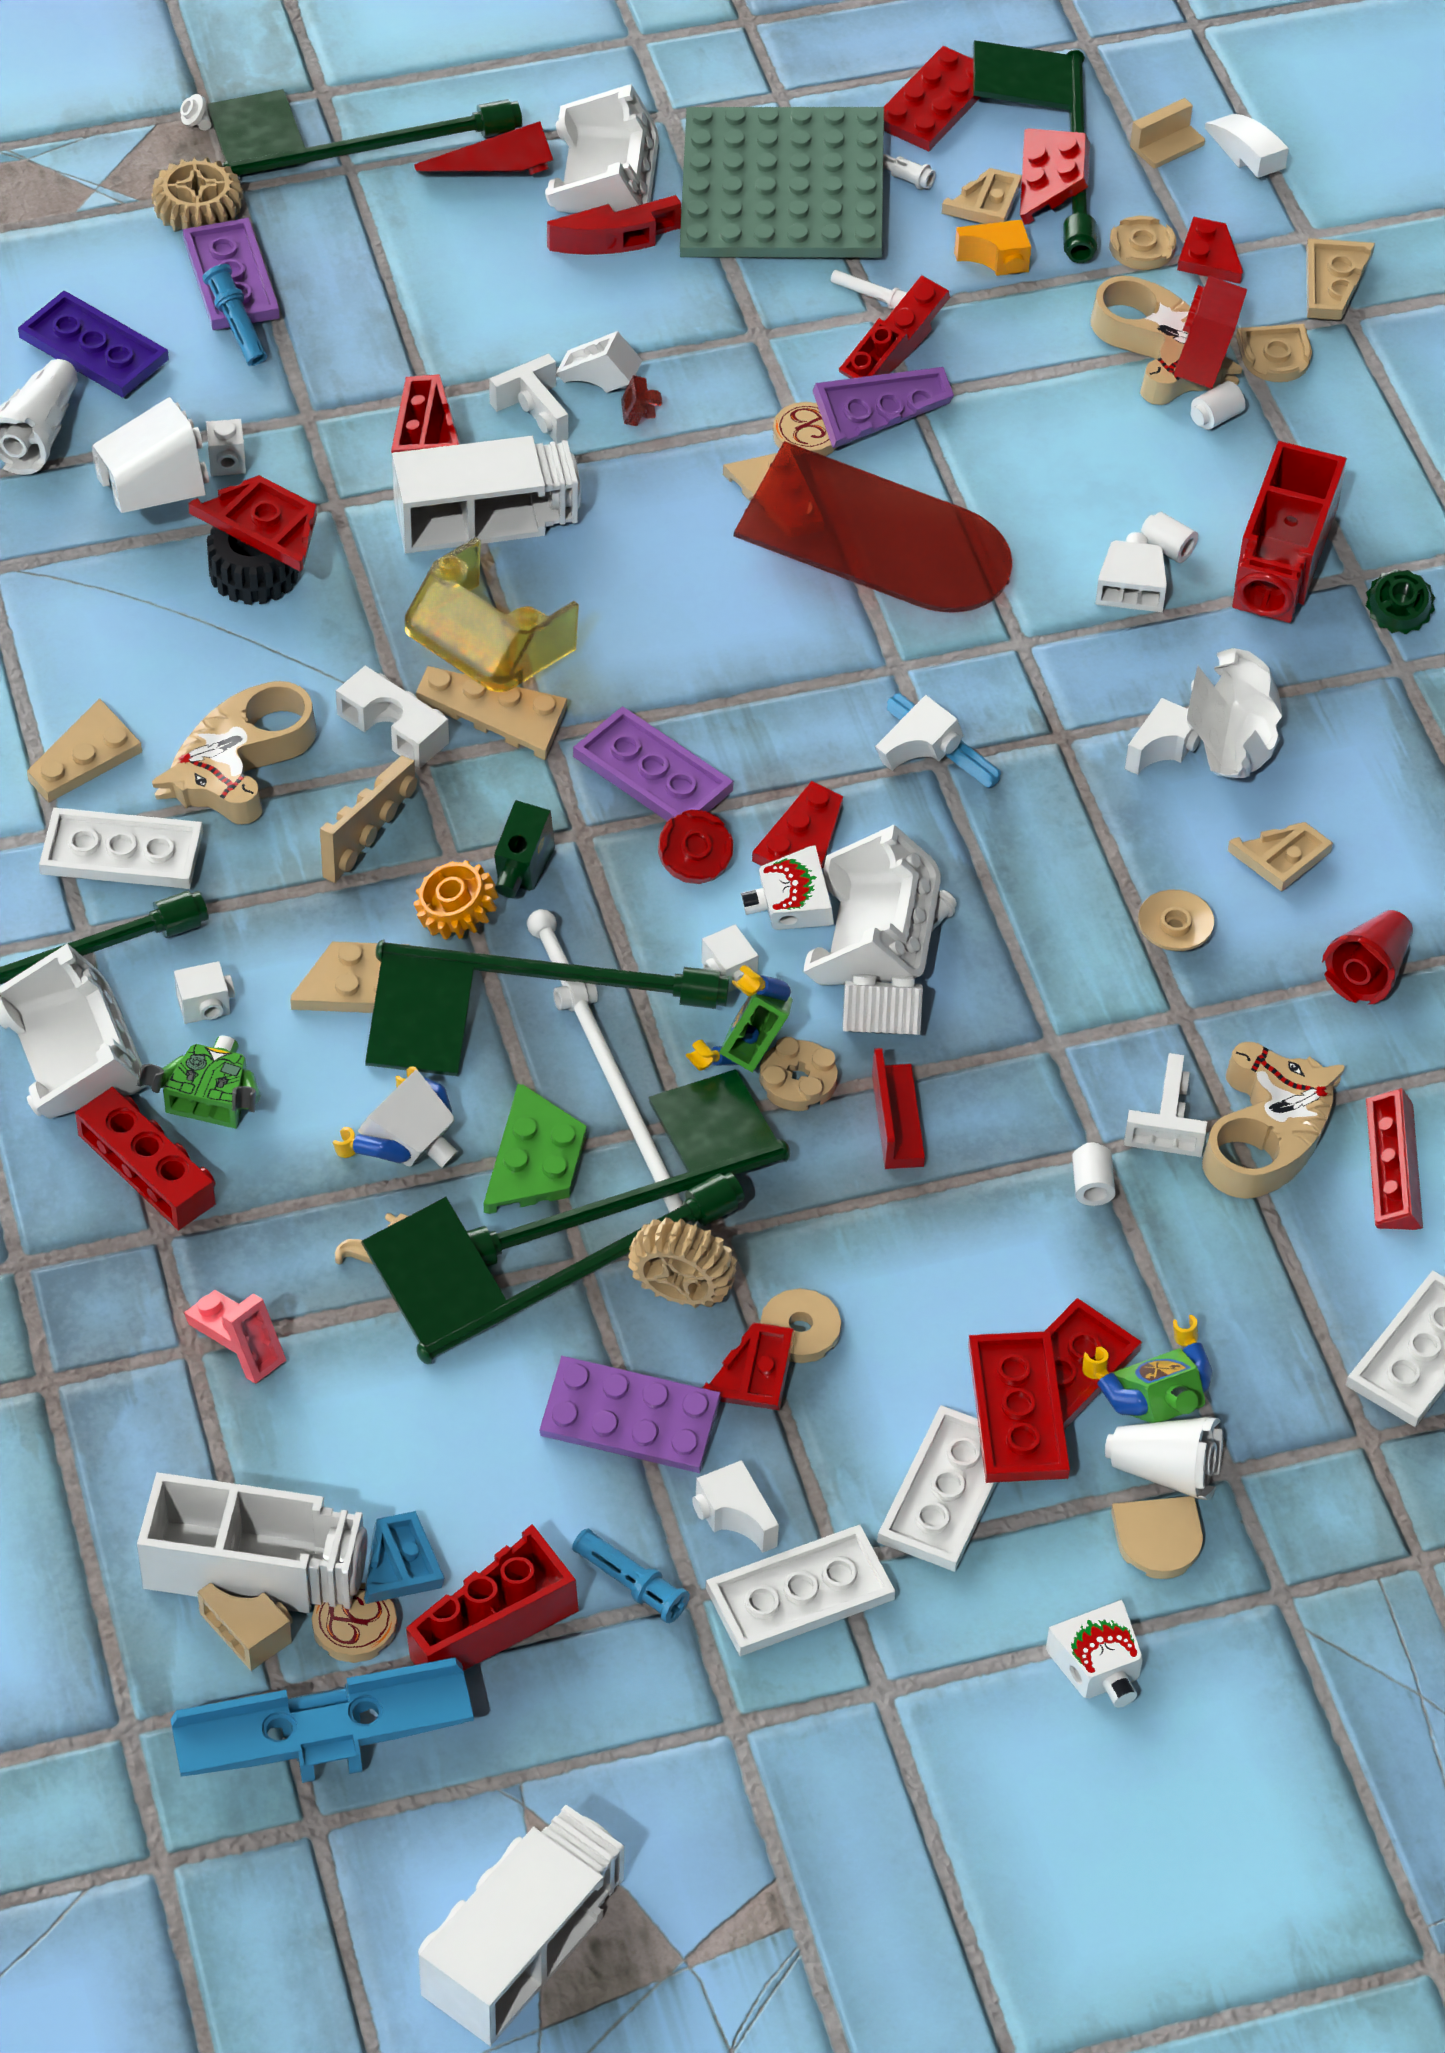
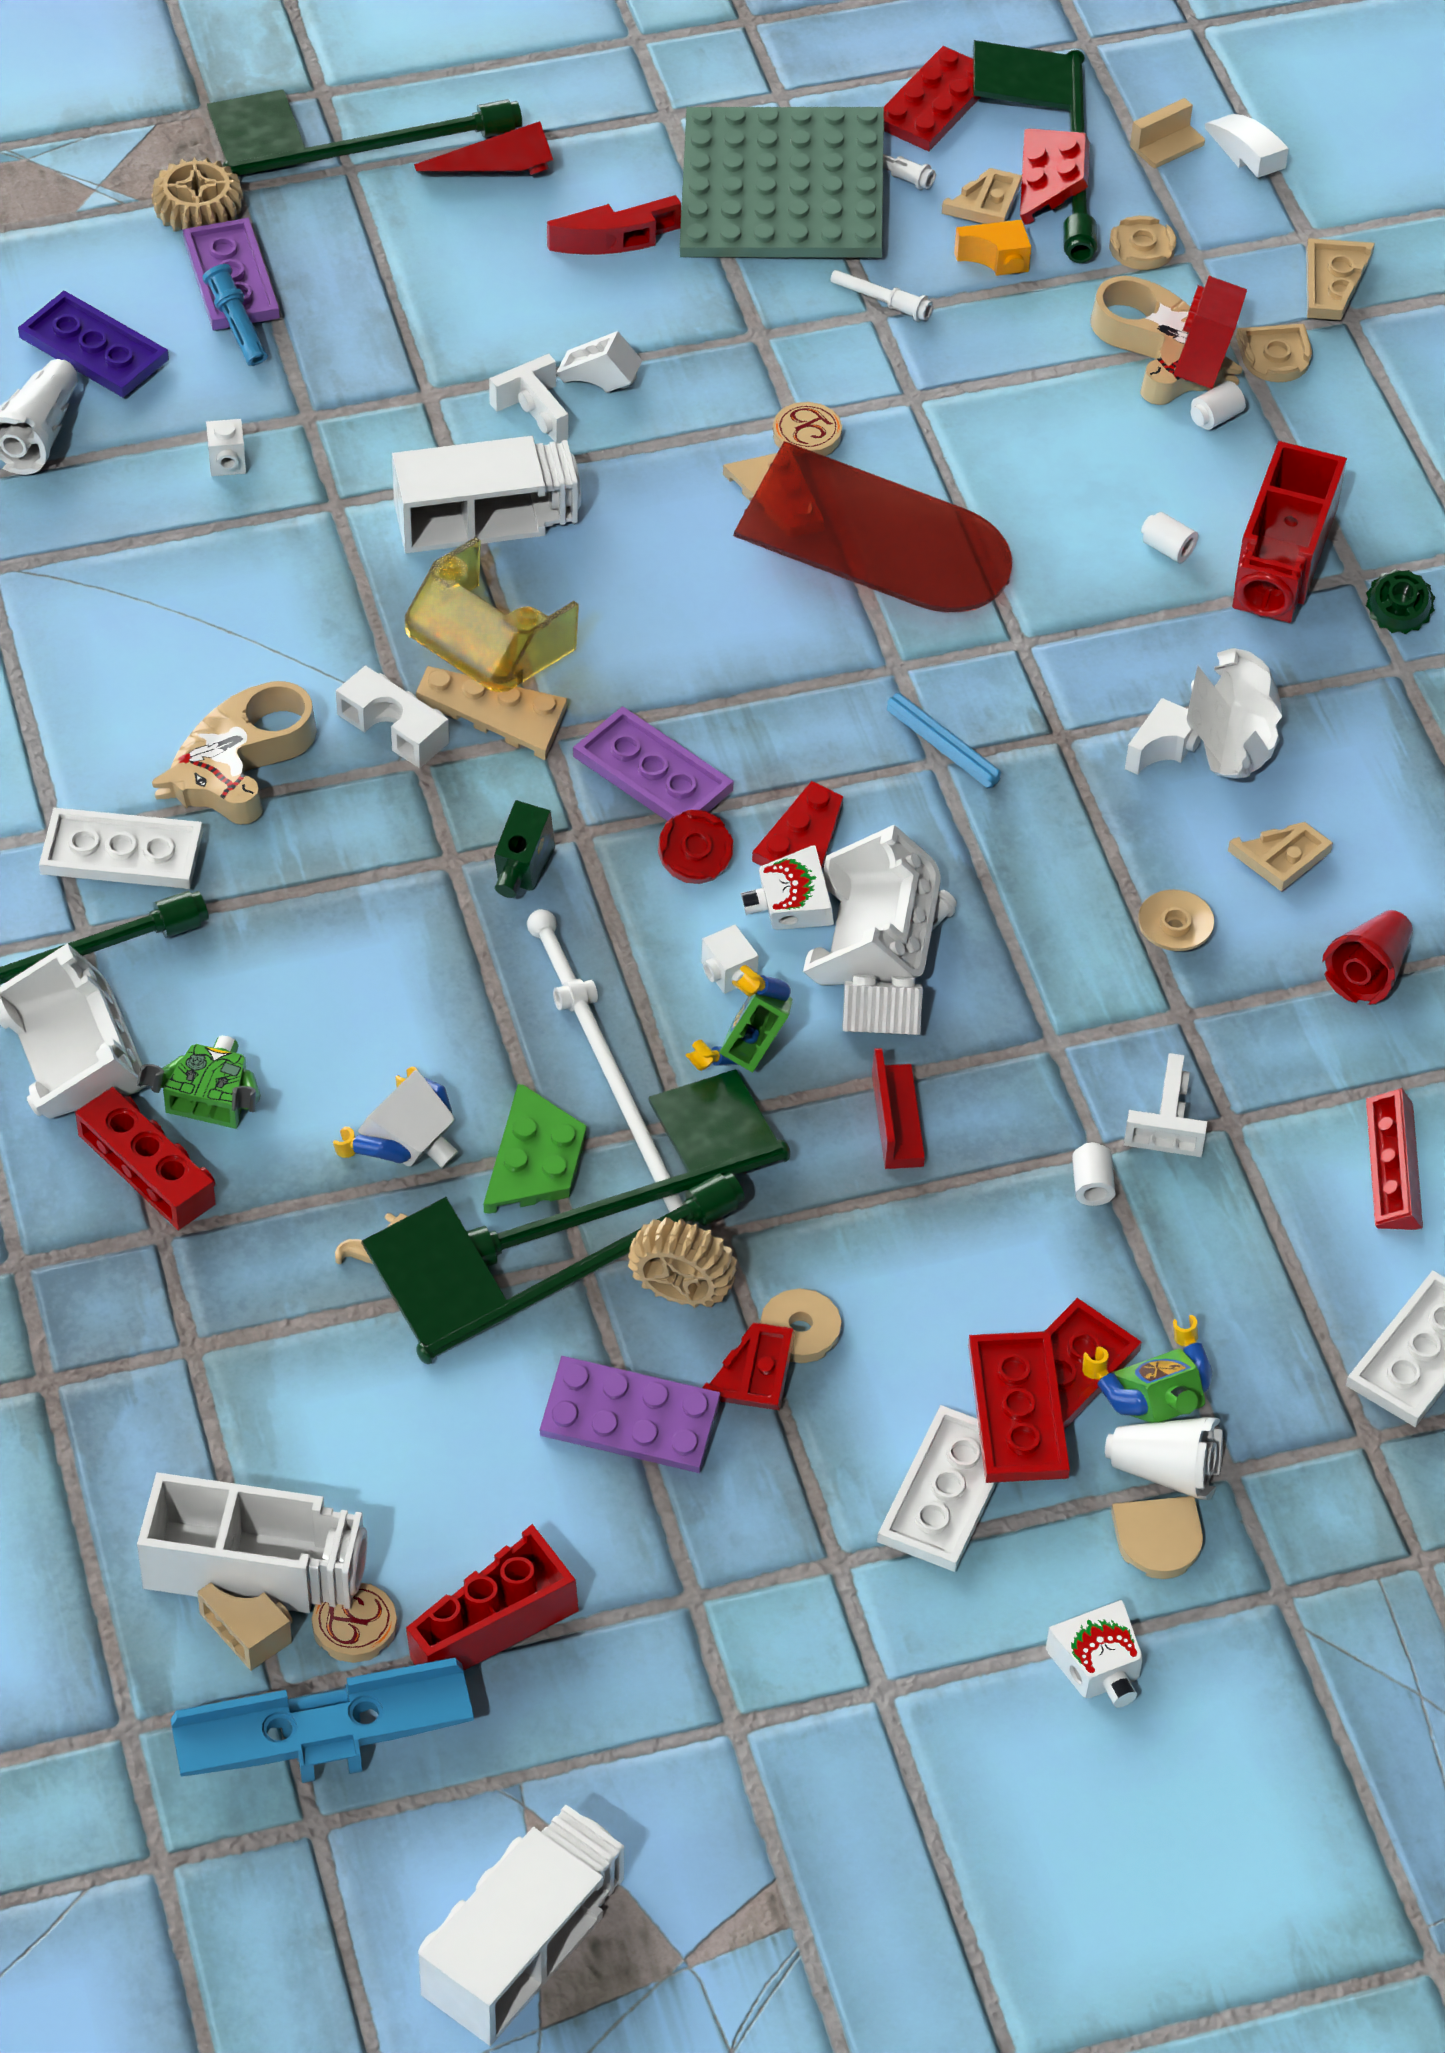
tan wing [27,698,142,803] -> none
white windscreen [92,397,209,513] -> none
white brick [174,961,235,1024] -> none
white plate [180,94,212,131] -> none
coral bracket [184,1290,287,1384] -> none
red wing [188,475,317,571] -> none
black tyre [207,526,299,605] -> none
tan wing [290,941,409,1013] -> none
tan wing [320,755,417,883] -> none
dark azure wing [364,1511,445,1604] -> none
dark green flag [365,939,730,1076] -> none
red wedge [391,374,460,453] -> none
light orange gear [414,860,499,940] -> none
white windscreen [545,84,659,213] -> none
dark azure pin [572,1528,690,1624] -> none
clear red tile [621,375,662,426] -> none
white arch [692,1460,779,1553] -> none
white plate [706,1524,895,1657] -> none
tan plate [759,1037,838,1111] -> none
medium lavender wing [813,367,954,448] -> none
red slope [839,275,950,379] -> none
white arch [875,695,964,771] -> none
white torso [1095,532,1167,613] -> none
red wing [1177,217,1243,284] -> none
tan animal [1202,1042,1345,1199] -> none

